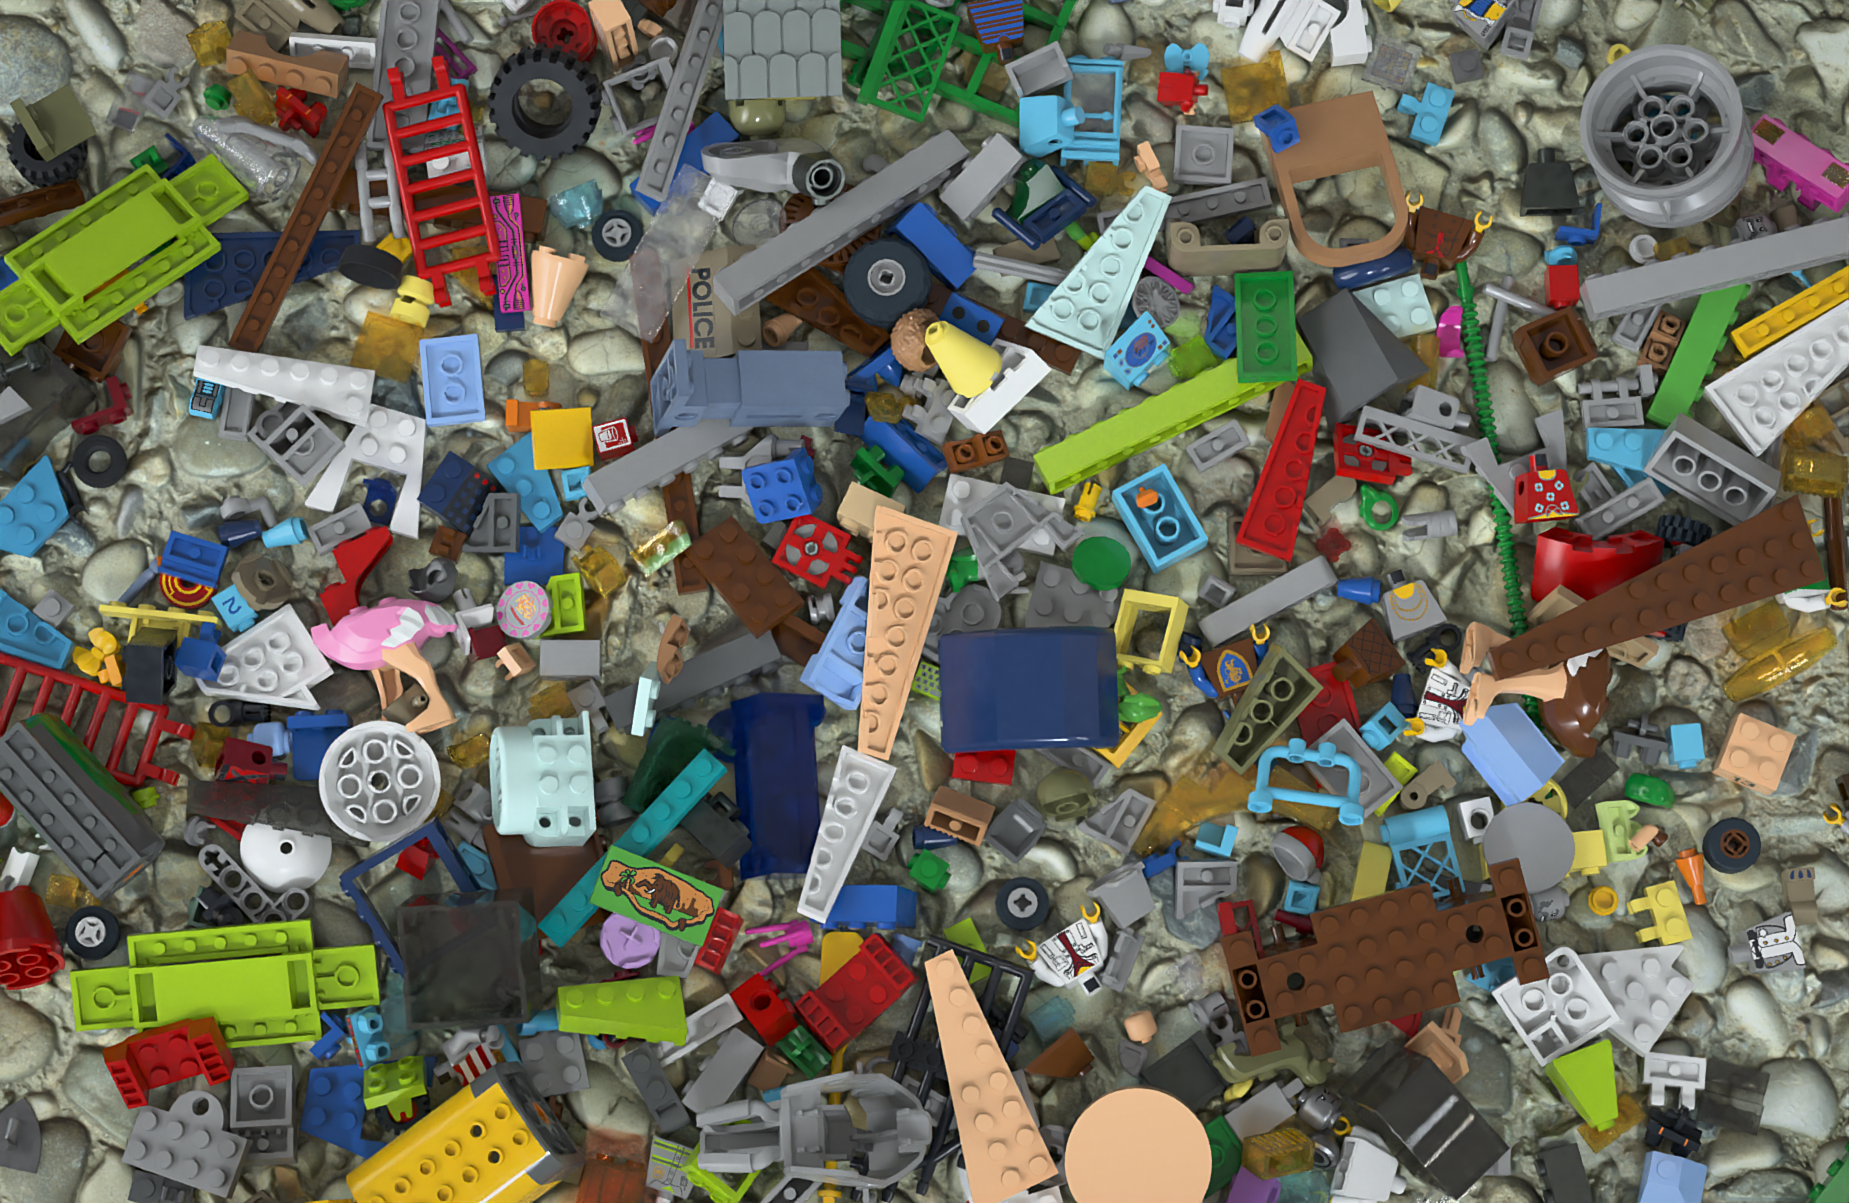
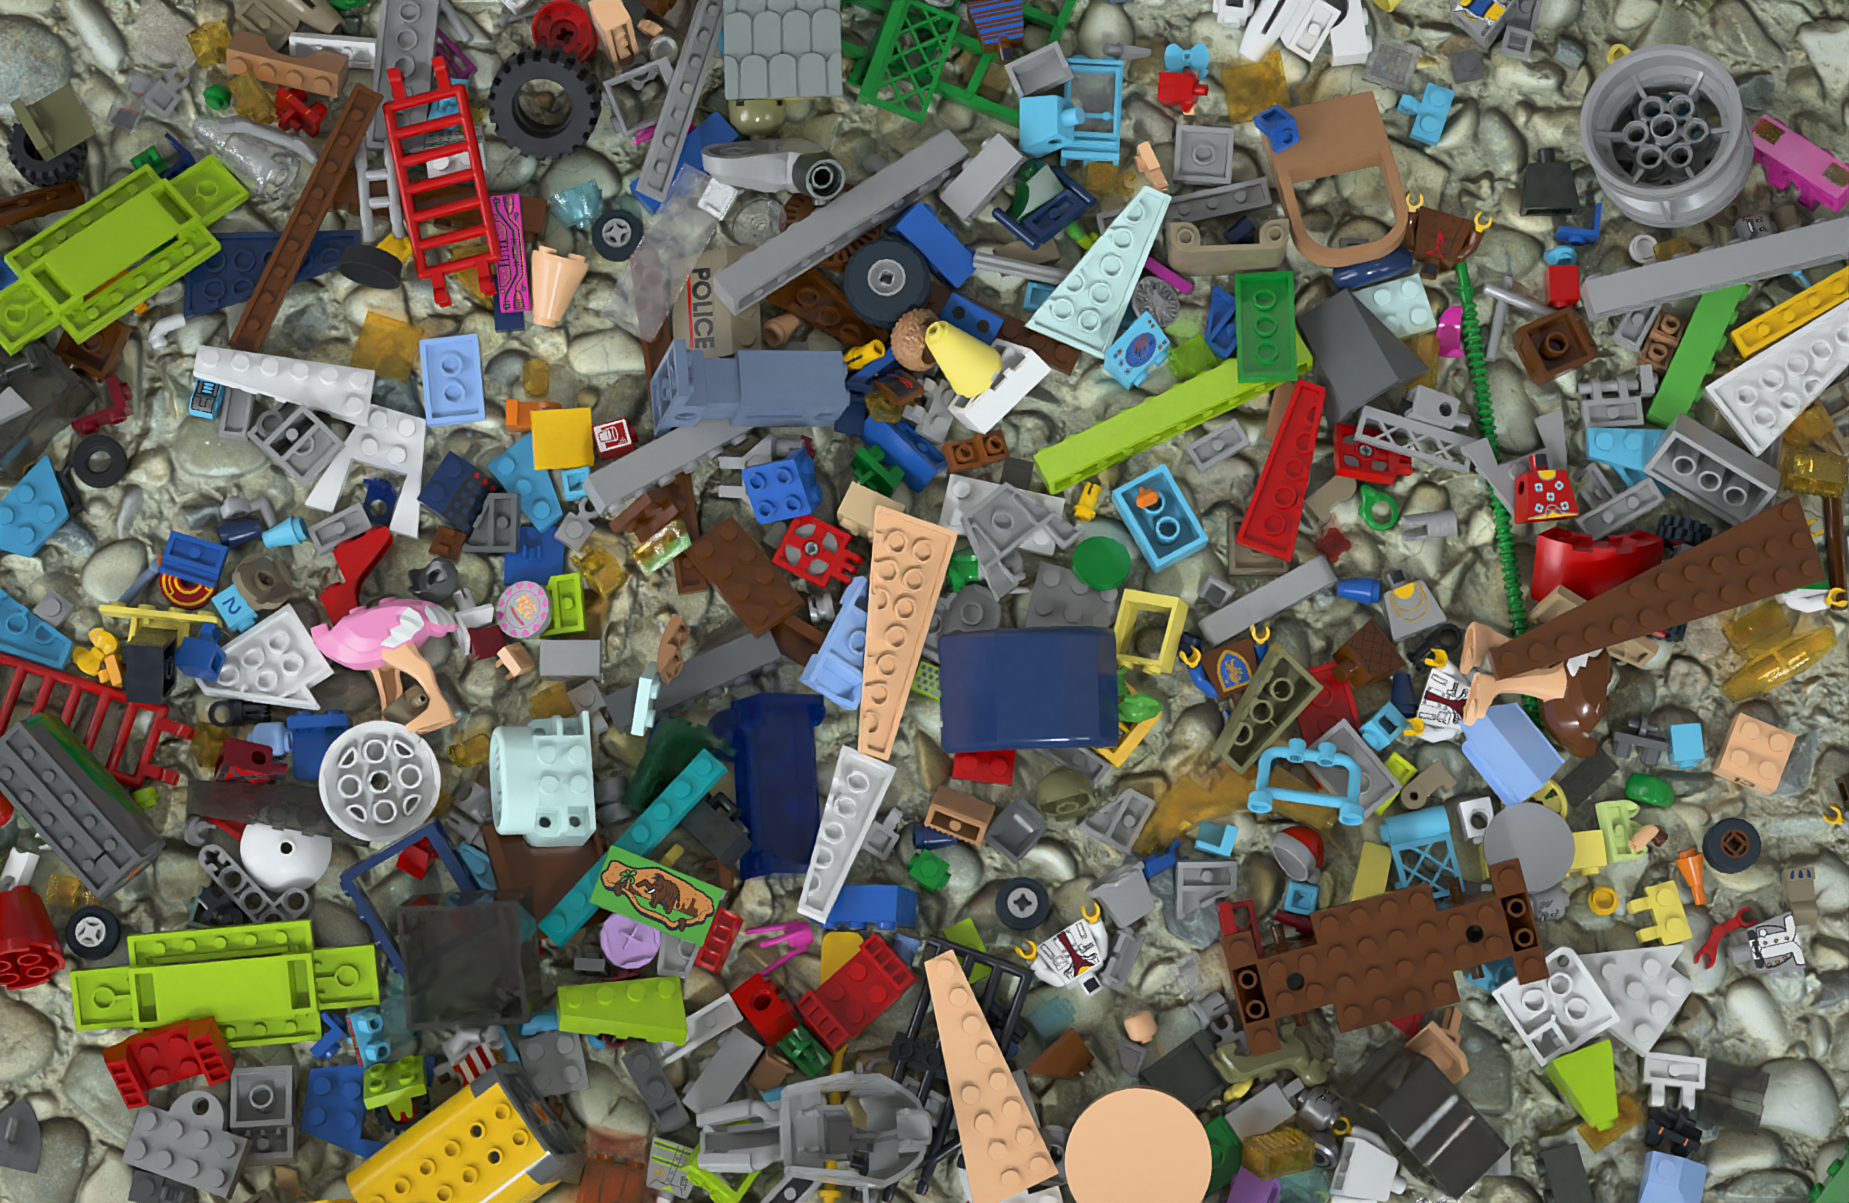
light yellow wheel [389,275,435,328] -> none
none -> white arm [148,312,186,350]
none -> dark grey plate [573,953,611,977]
none -> reddish brown bracket [609,487,681,543]
none -> yellow pin [842,339,885,373]
none -> slope [870,367,925,406]
none -> red piece [1693,907,1757,970]

